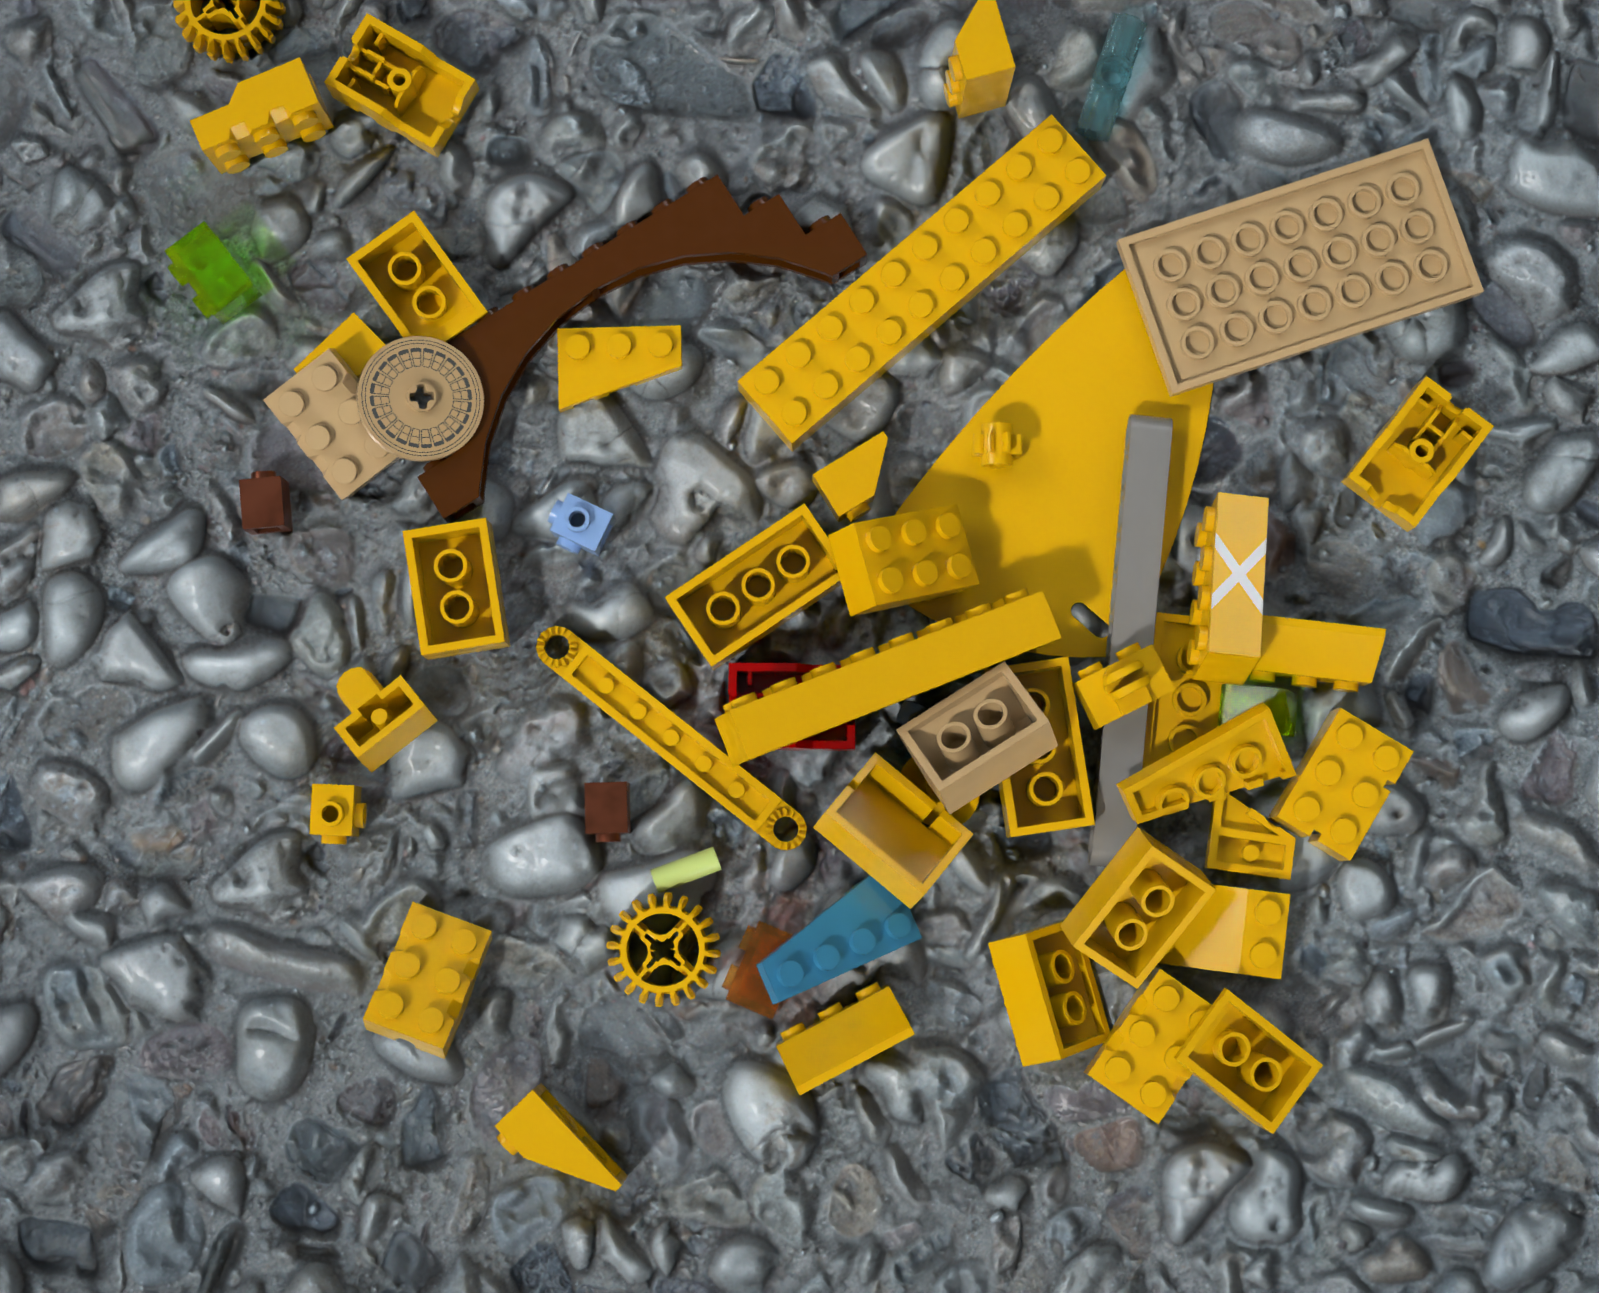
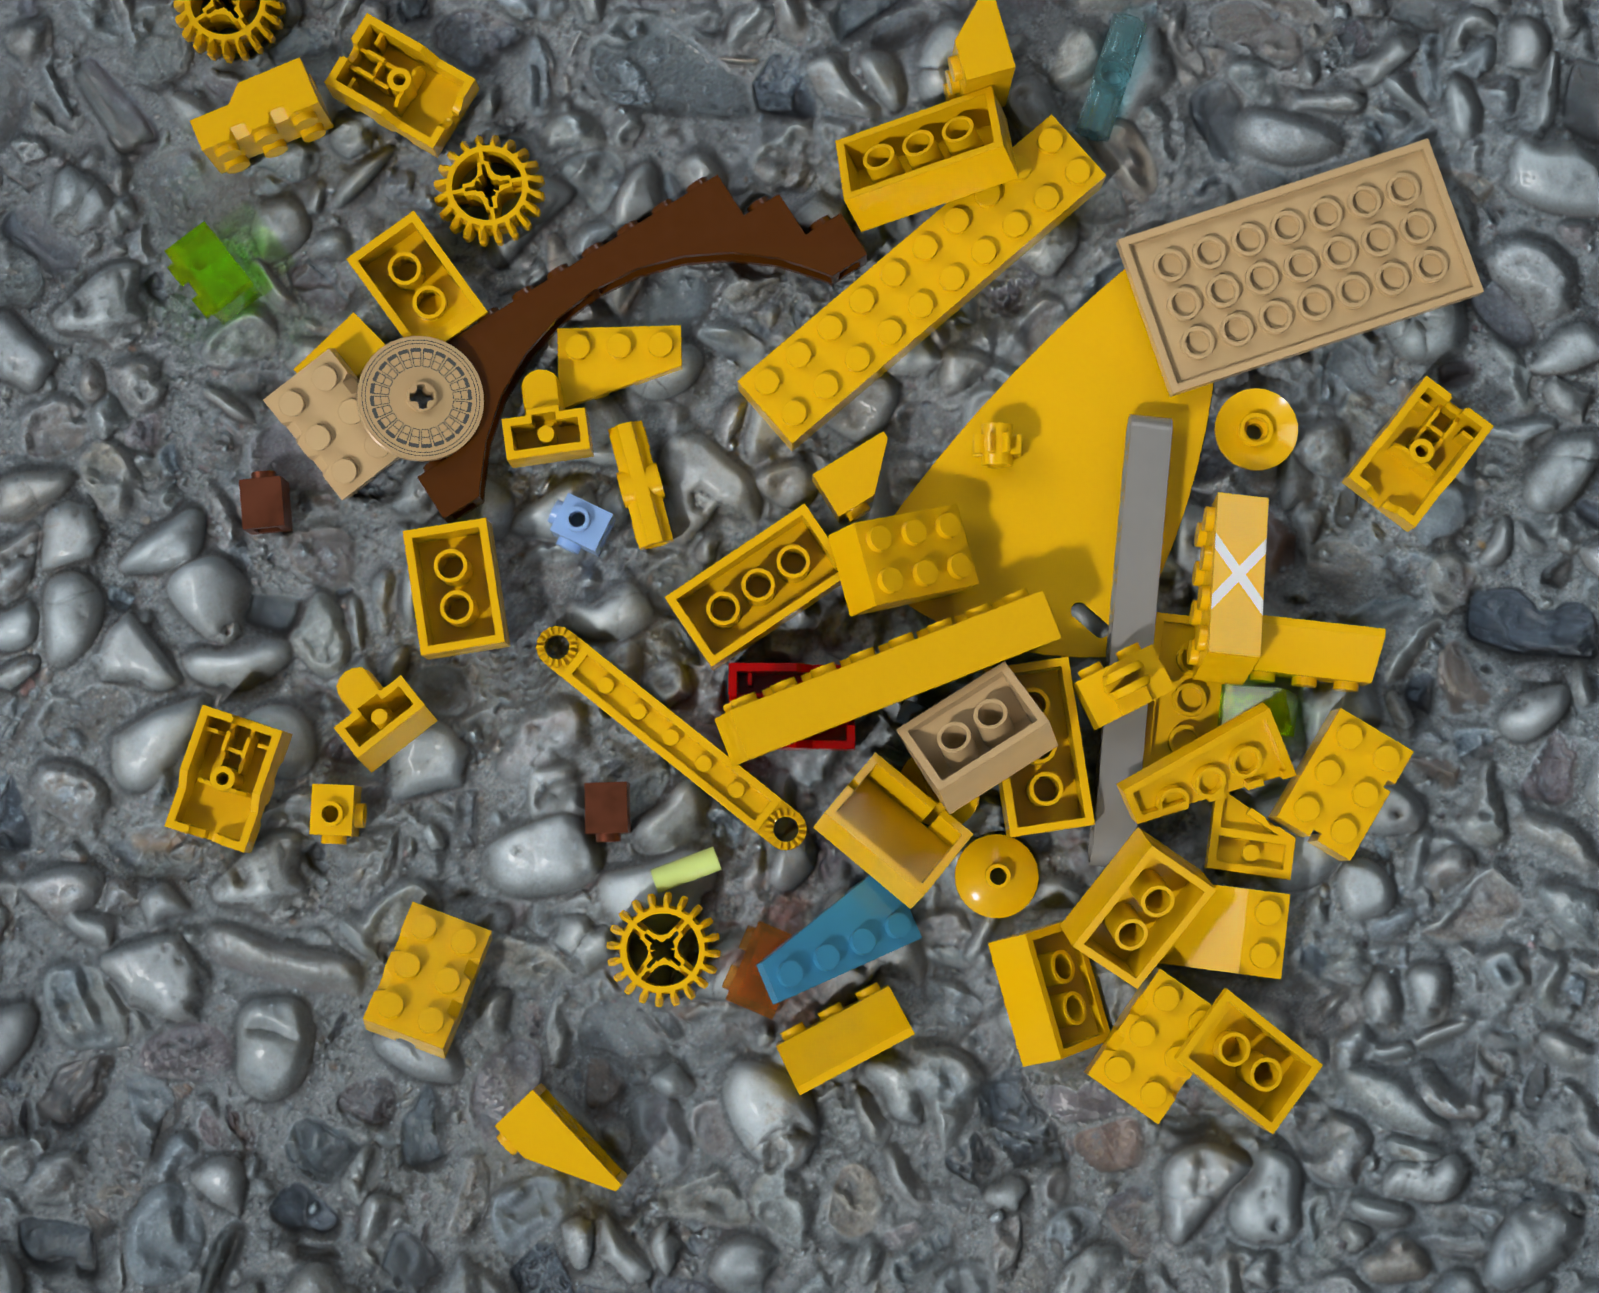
none -> yellow piece [164,705,293,853]
none -> yellow gear [434,135,546,247]
none -> yellow brick [501,369,594,468]
none -> yellow piece [608,420,674,550]
none -> yellow brick [835,85,1019,232]
none -> yellow dish [955,834,1039,918]
none -> yellow dish [1214,388,1298,471]

